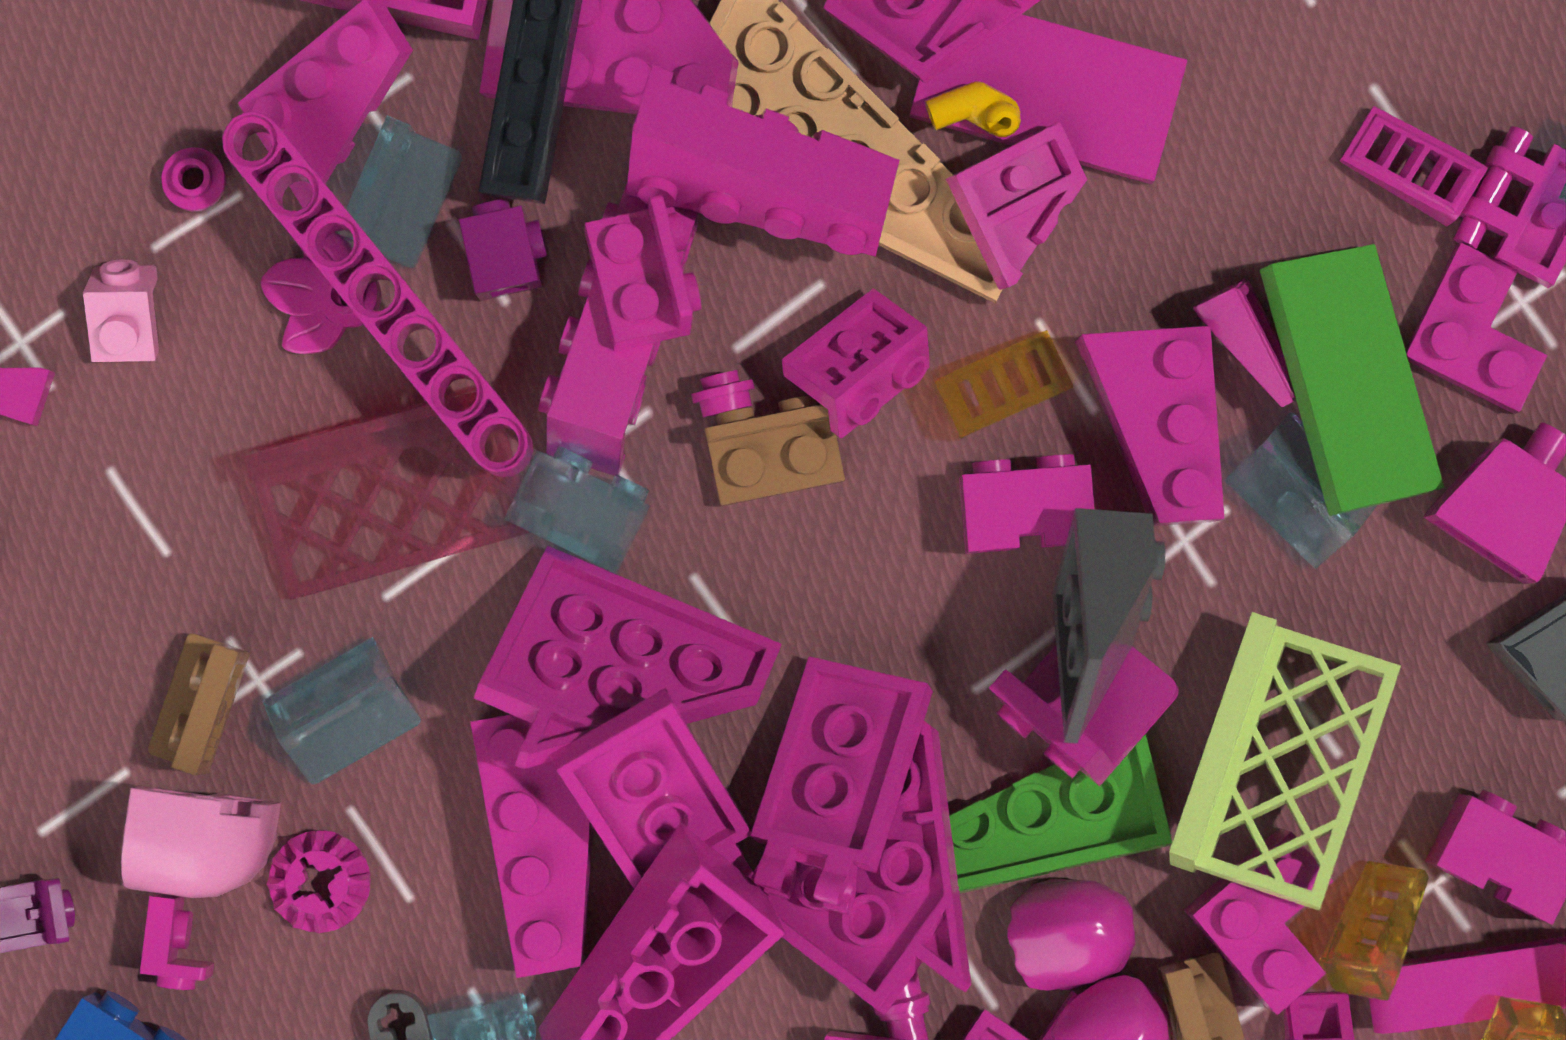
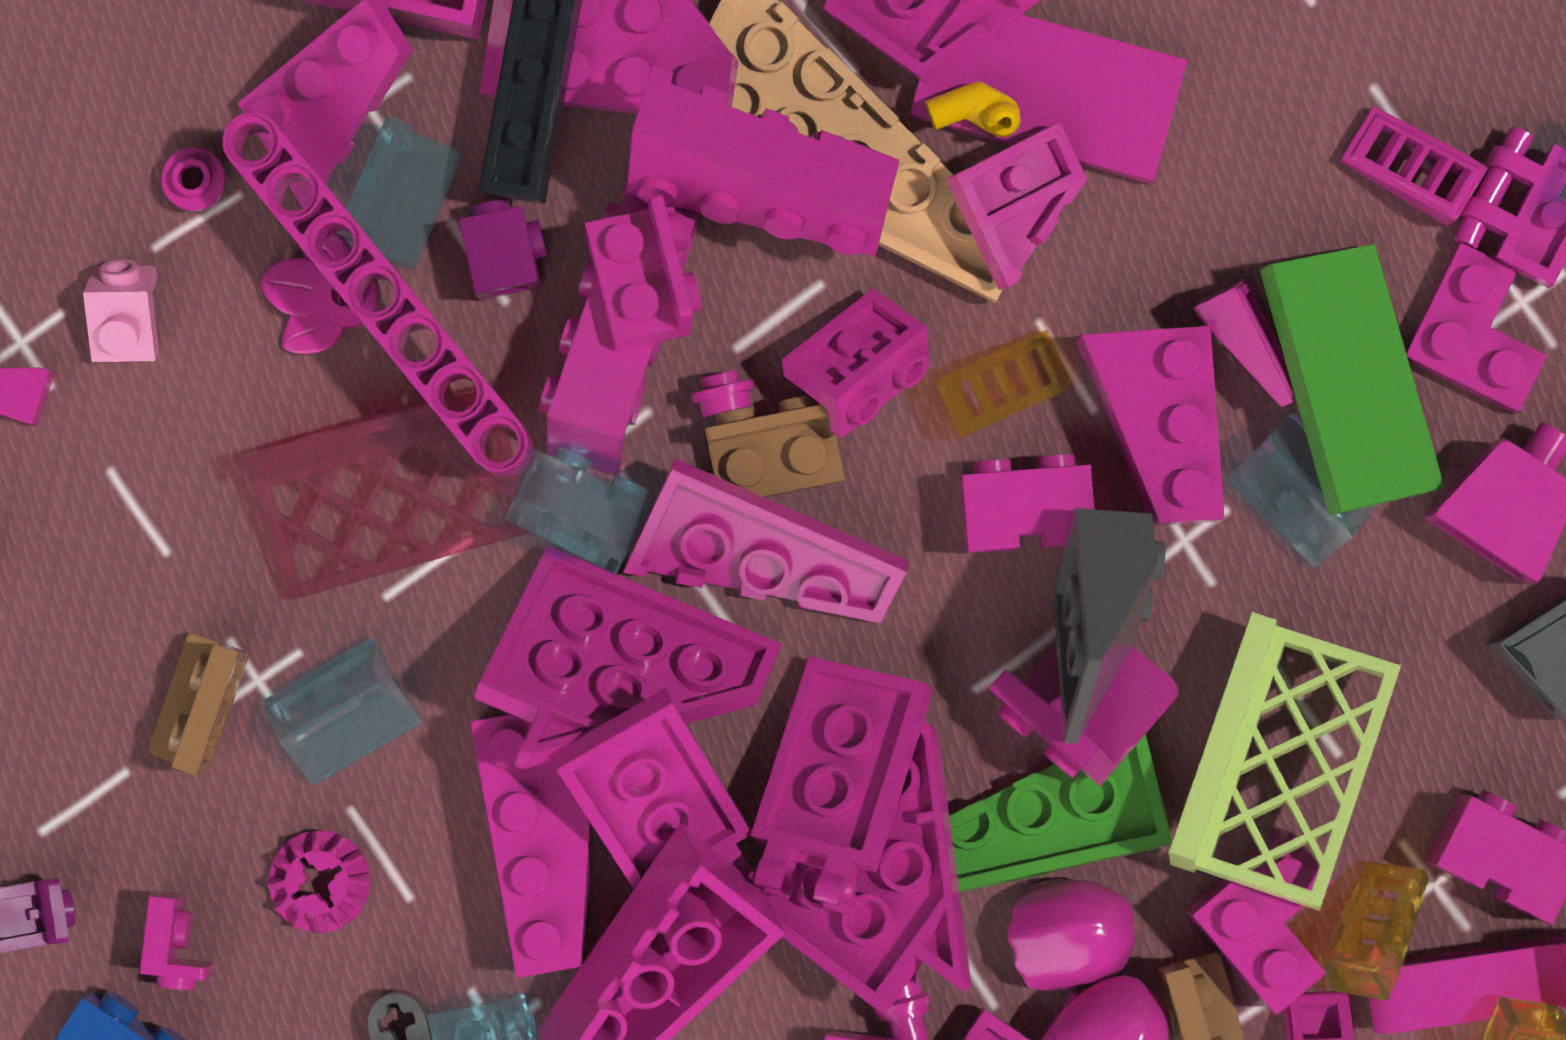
bright pink brick [121,786,281,898] -> none
none -> dark pink wing [623,458,909,623]

